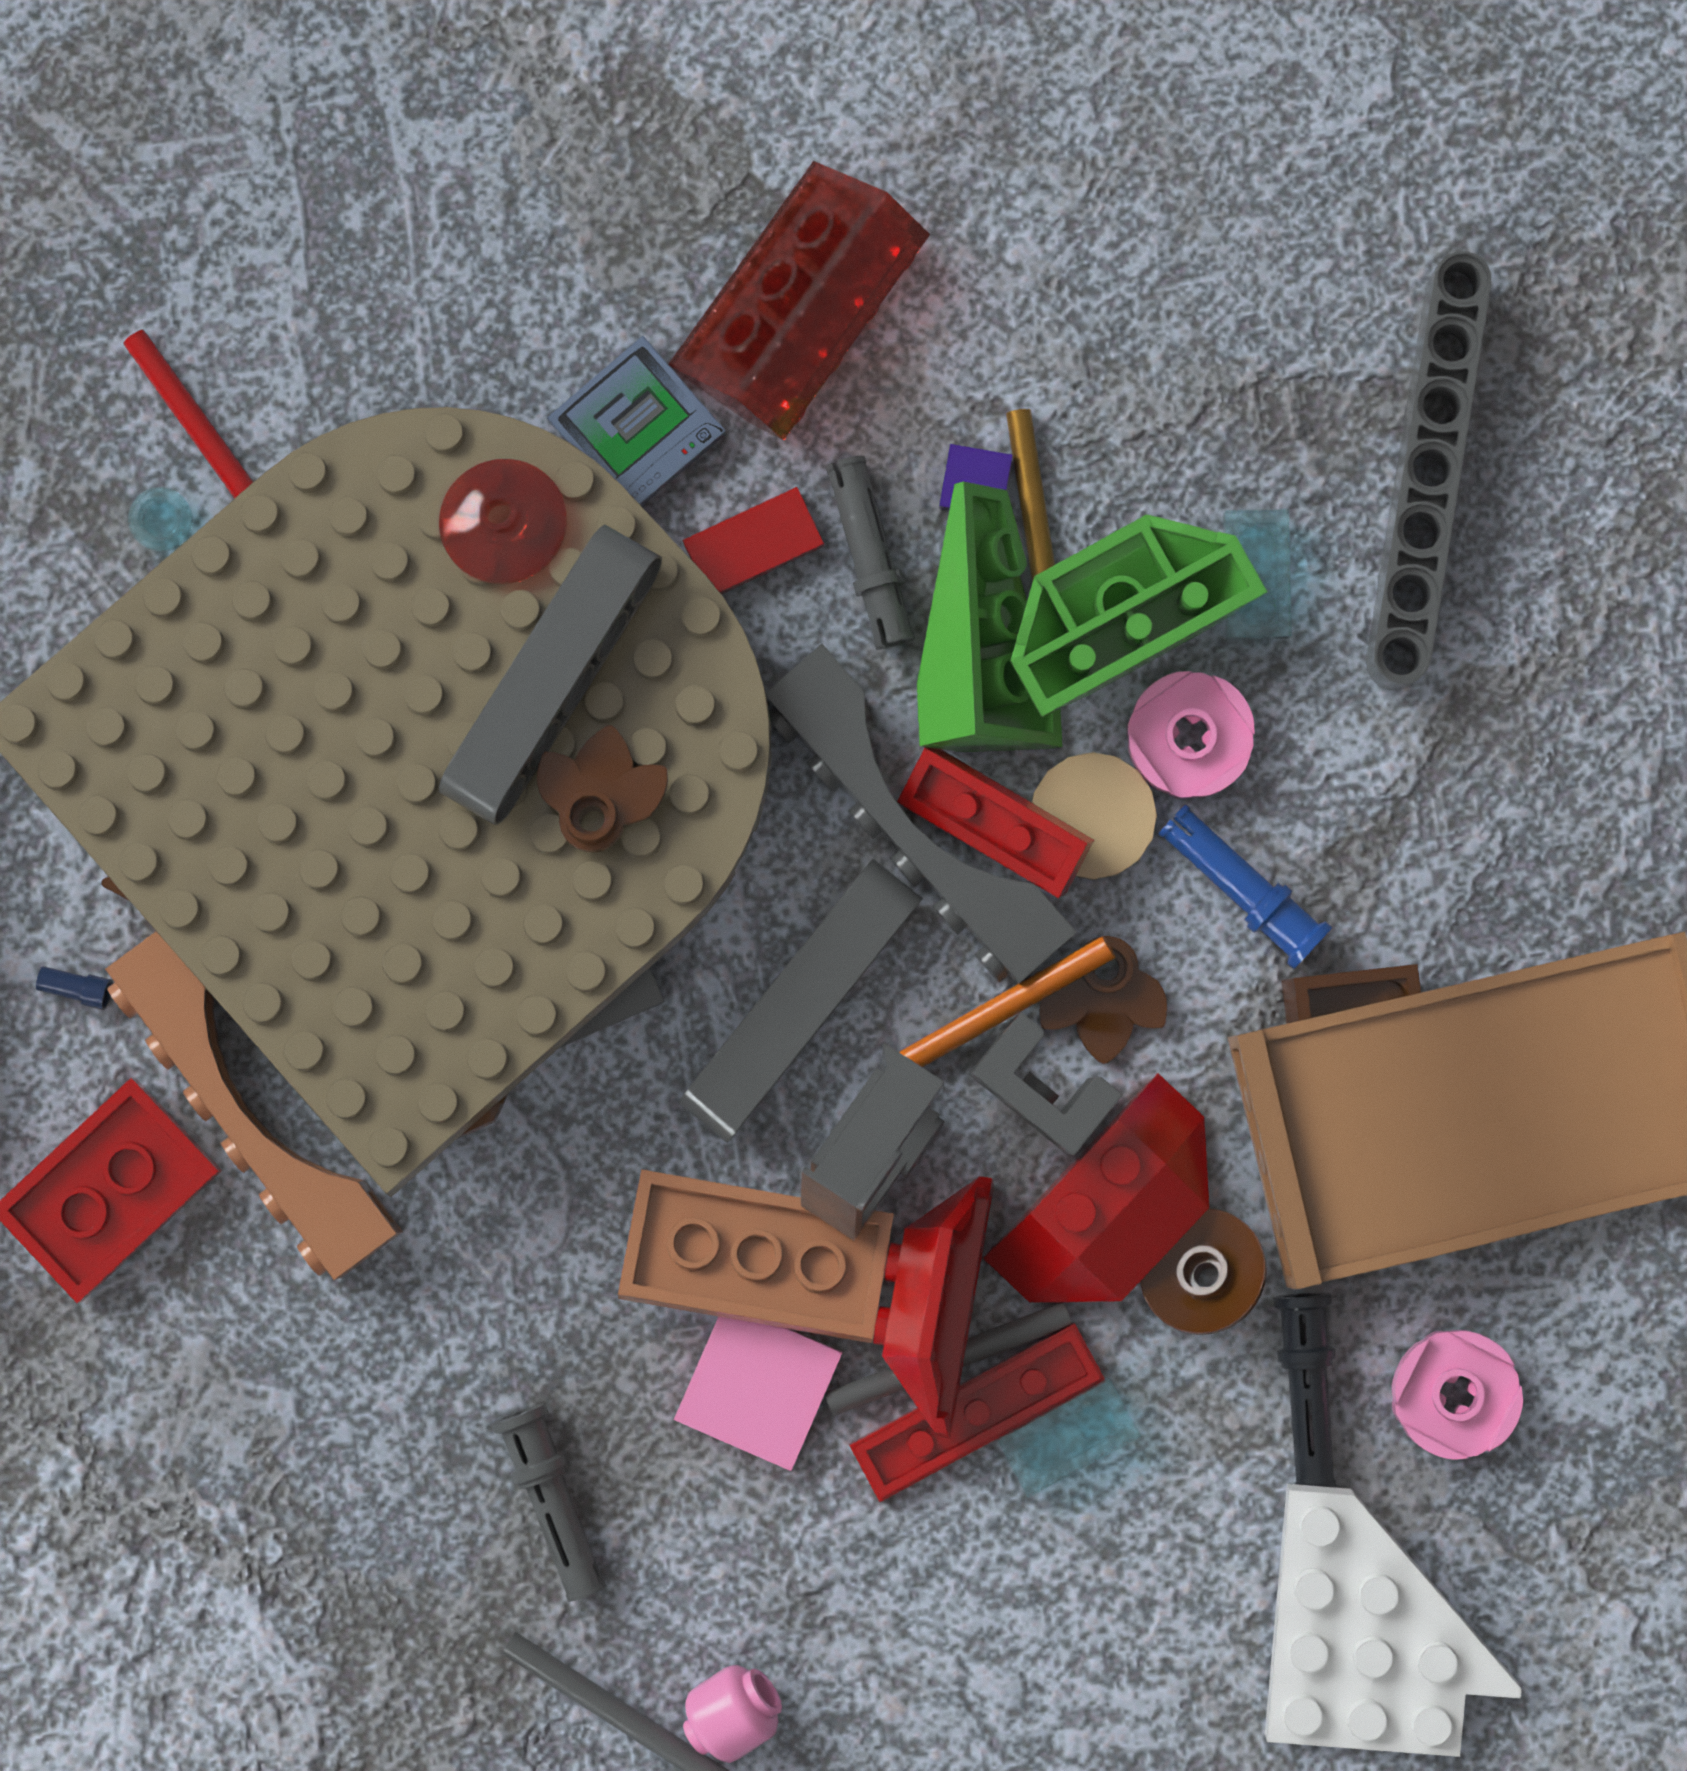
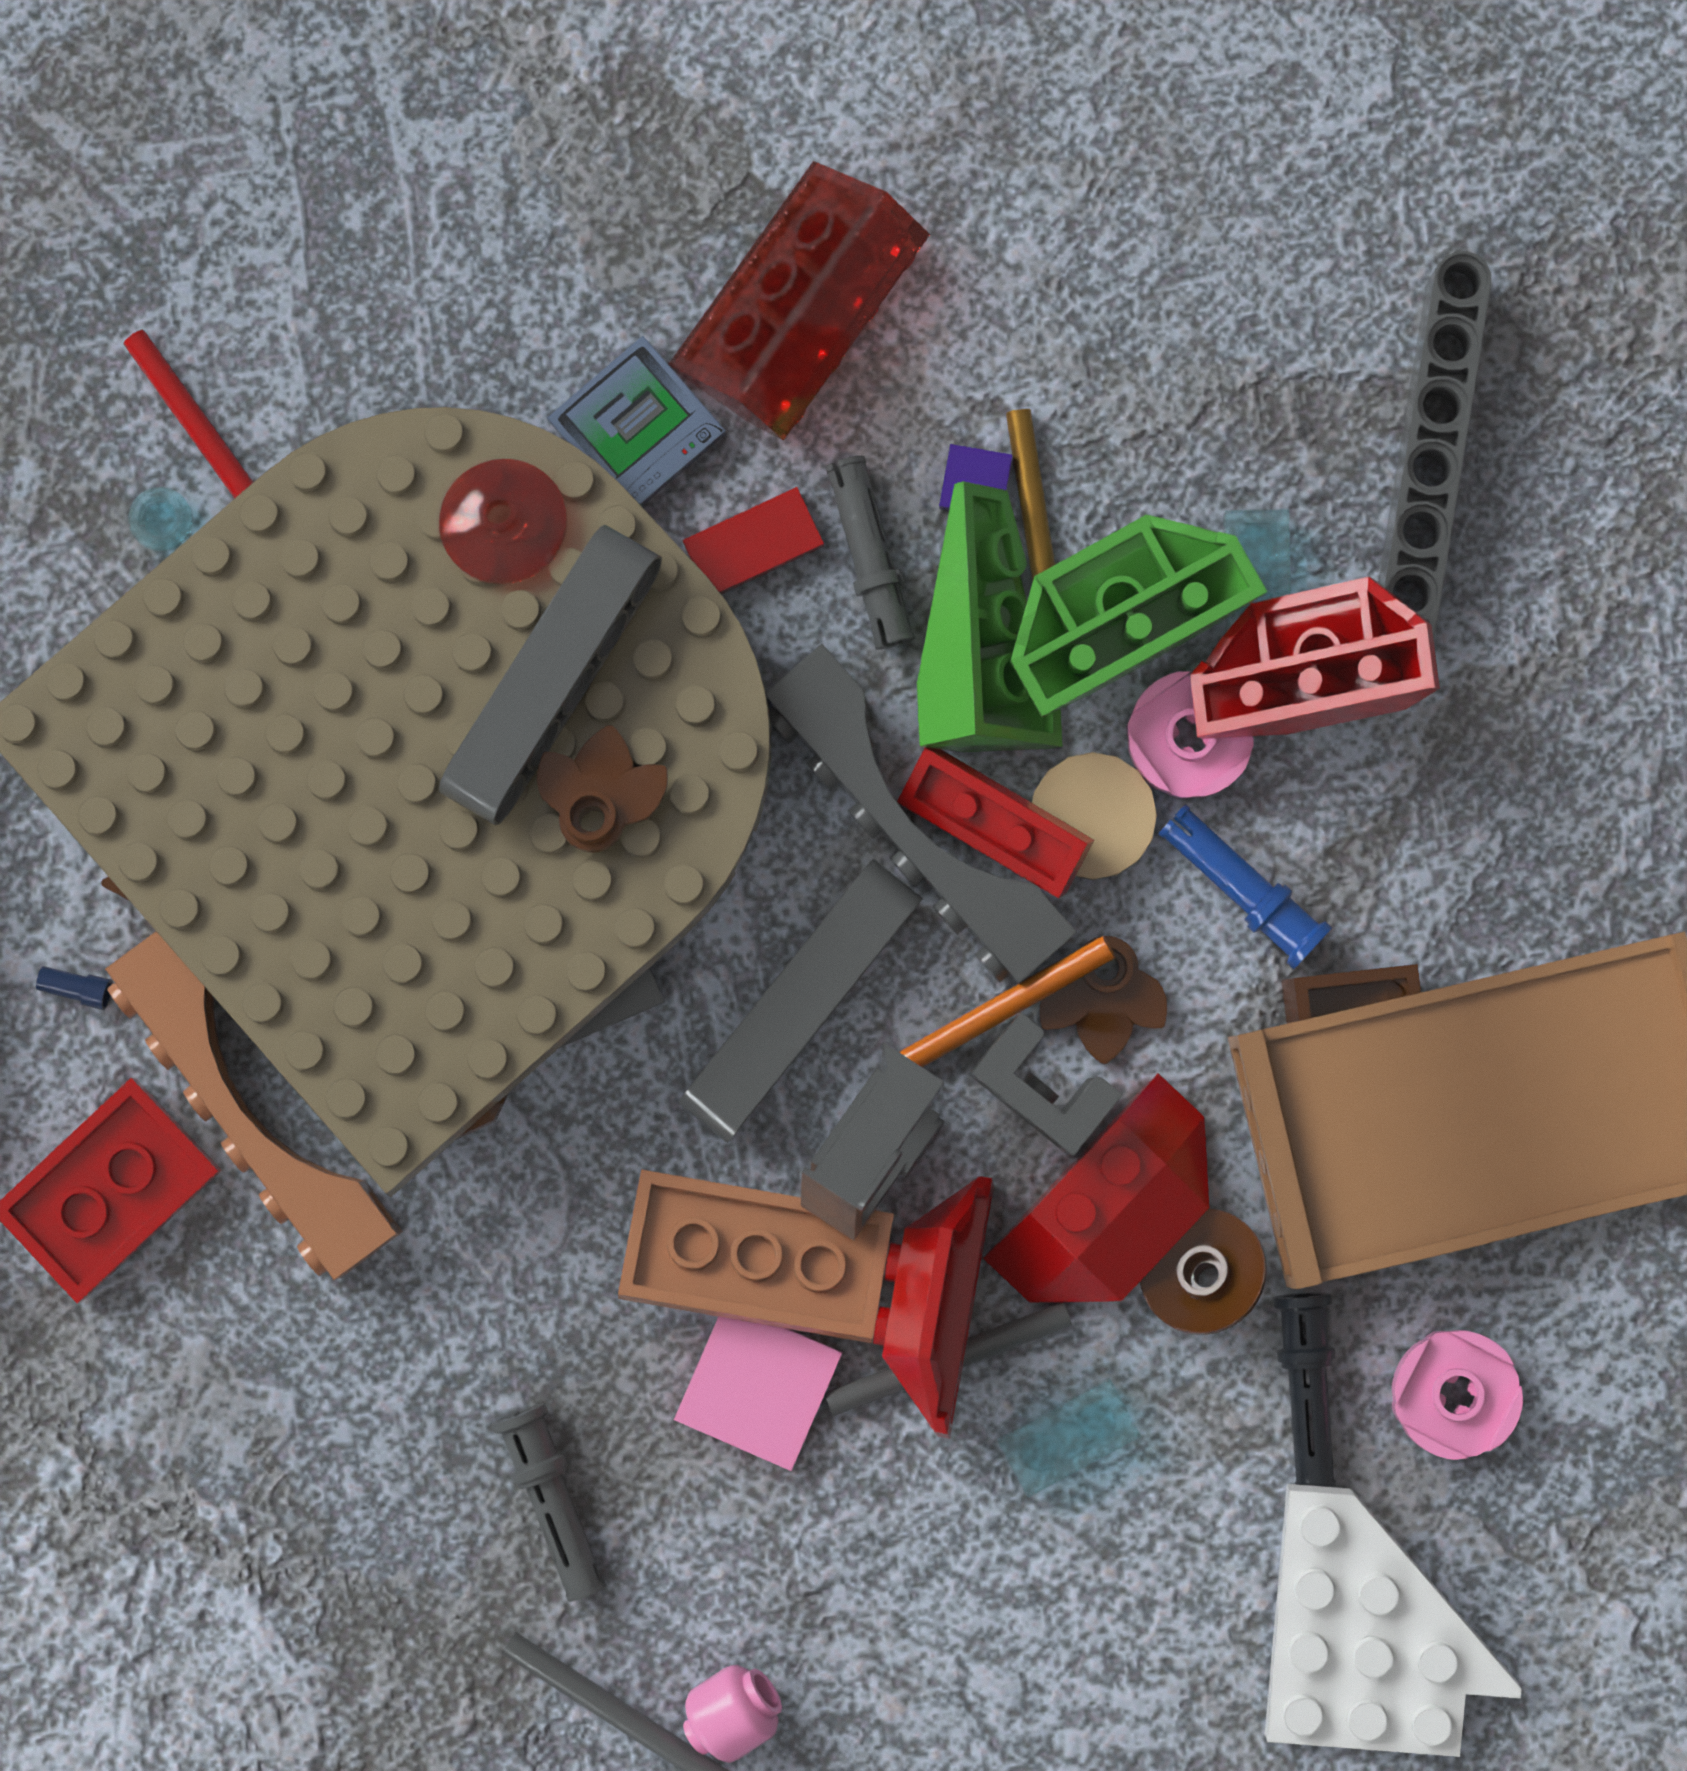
red tile [849,1322,1105,1502] -> none
none -> red wedge [1190,577,1440,739]

